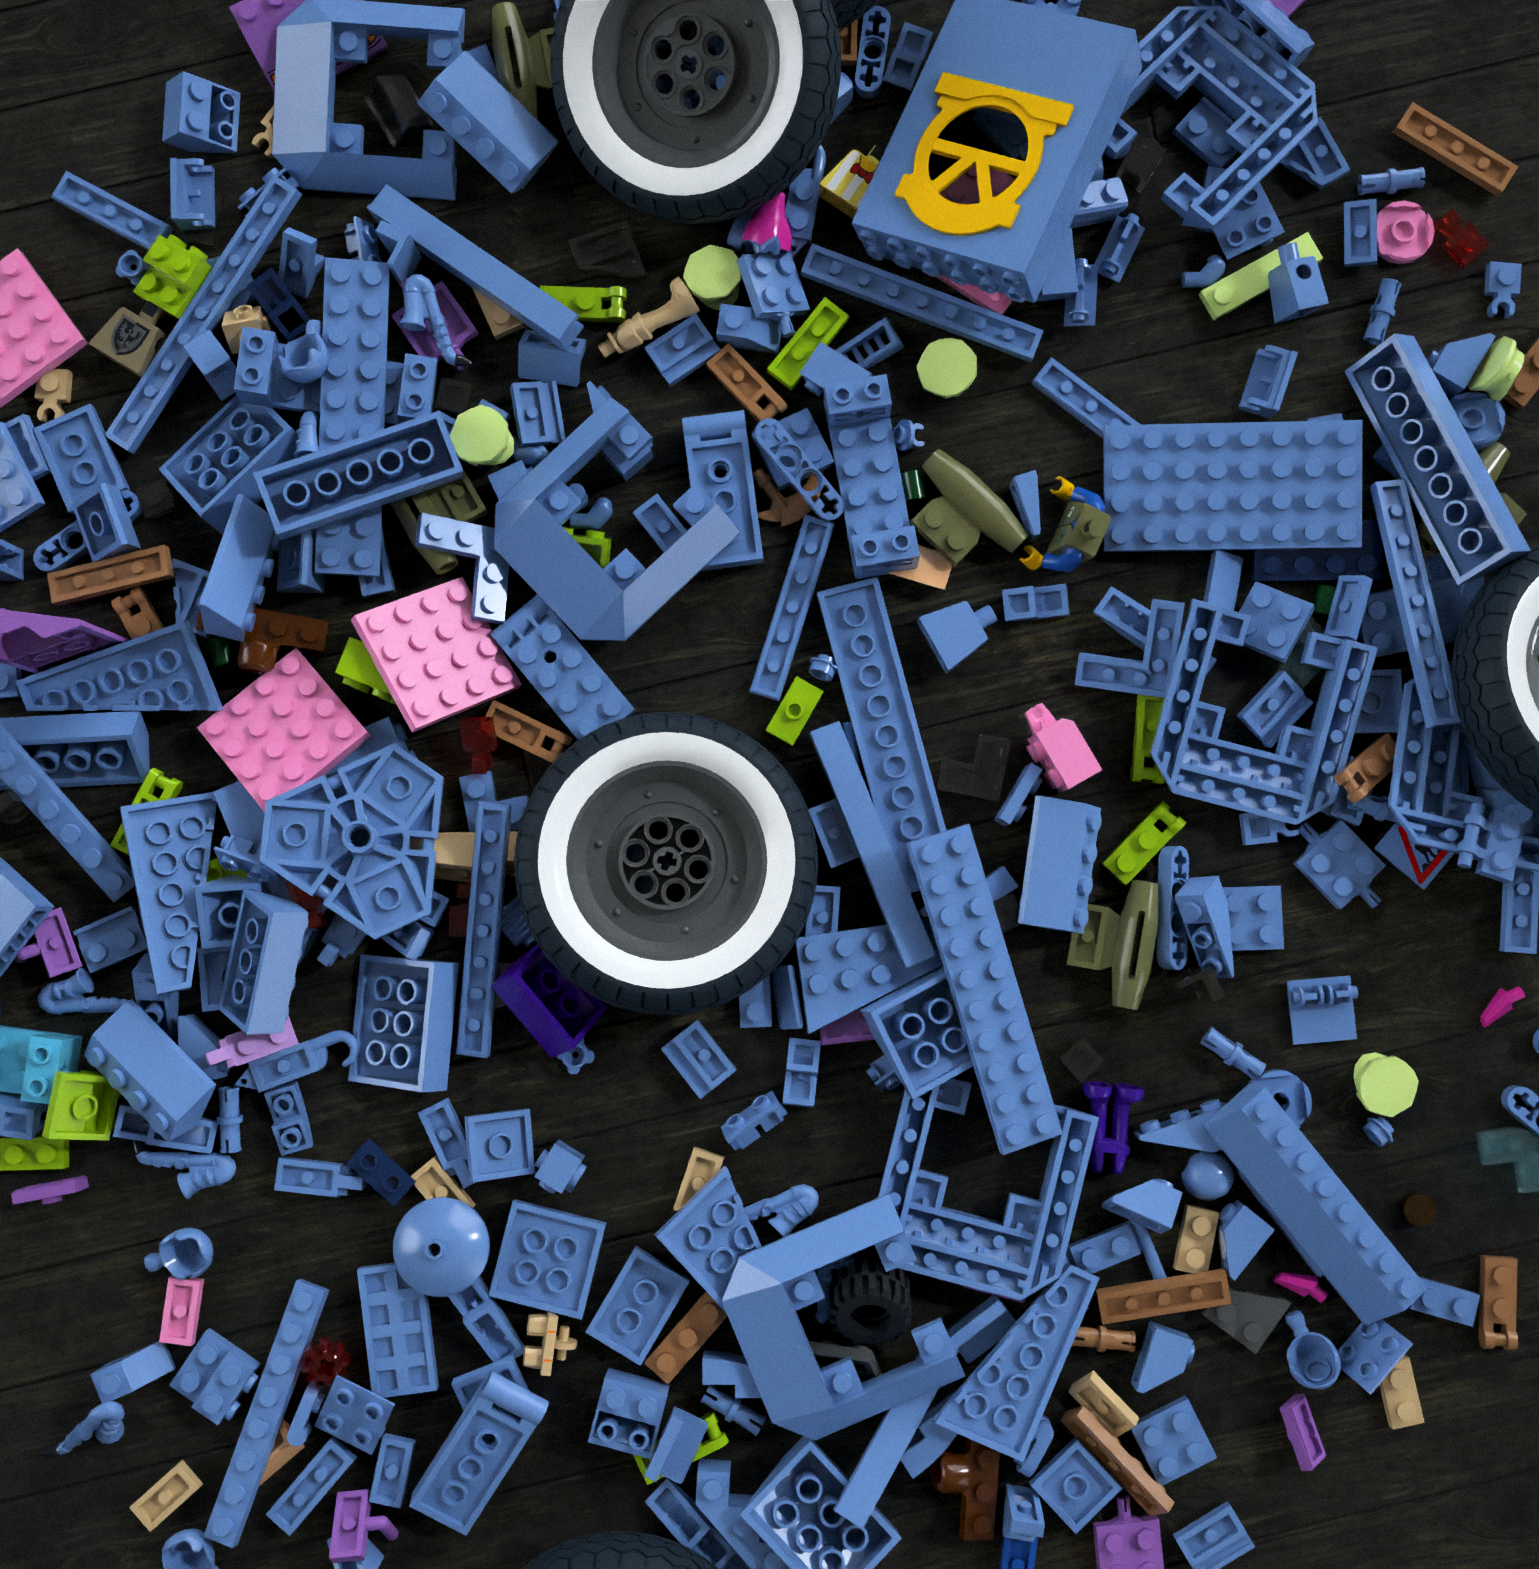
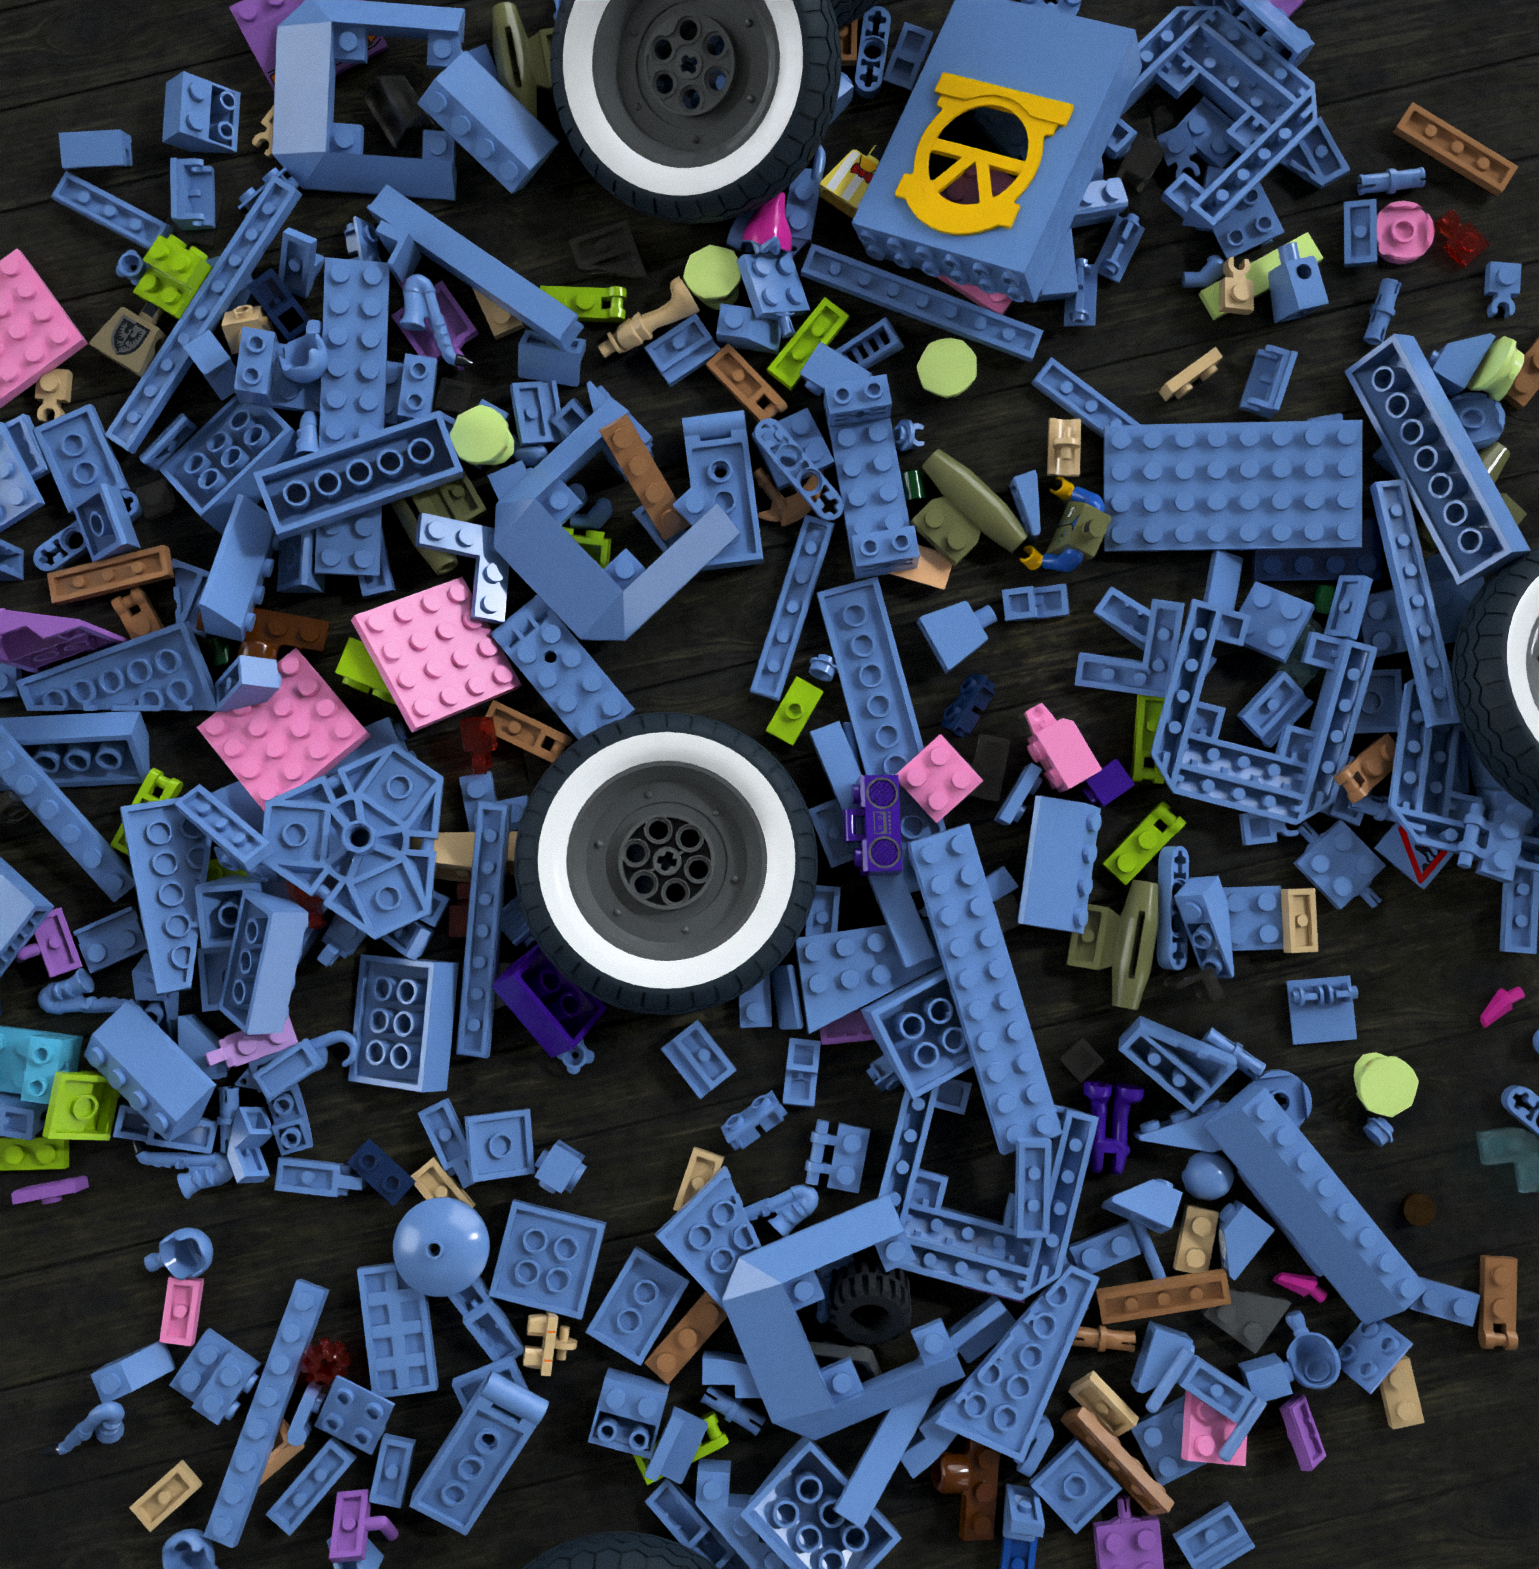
none -> medium blue hinge [59,129,132,170]
none -> medium blue slope [139,413,198,471]
none -> medium blue plate [174,784,275,871]
none -> medium blue slope [215,655,281,712]
none -> medium blue slope [227,1107,274,1183]
none -> medium blue tile [251,1038,325,1102]
none -> medium blue slope [550,398,591,438]
none -> medium nougat plate [599,414,690,541]
none -> medium blue plate [805,1119,870,1193]
none -> dark purple piece [842,775,903,876]
none -> bright pink plate [896,734,983,824]
none -> dark blue hinge [940,673,996,739]
none -> medium blue plate [1014,1138,1052,1238]
none -> tan hips [1047,418,1081,477]
none -> dark purple brick [1081,759,1135,808]
none -> medium blue wedge [1118,1016,1238,1113]
none -> medium blue plate [1146,1347,1267,1462]
none -> medium blue plate [1157,123,1200,178]
none -> tan plate [1159,347,1223,402]
none -> bright pink plate [1181,1390,1247,1466]
none -> tan plate [1219,257,1254,315]
none -> medium blue brick [1238,1353,1294,1401]
none -> tan plate [1280,888,1318,953]

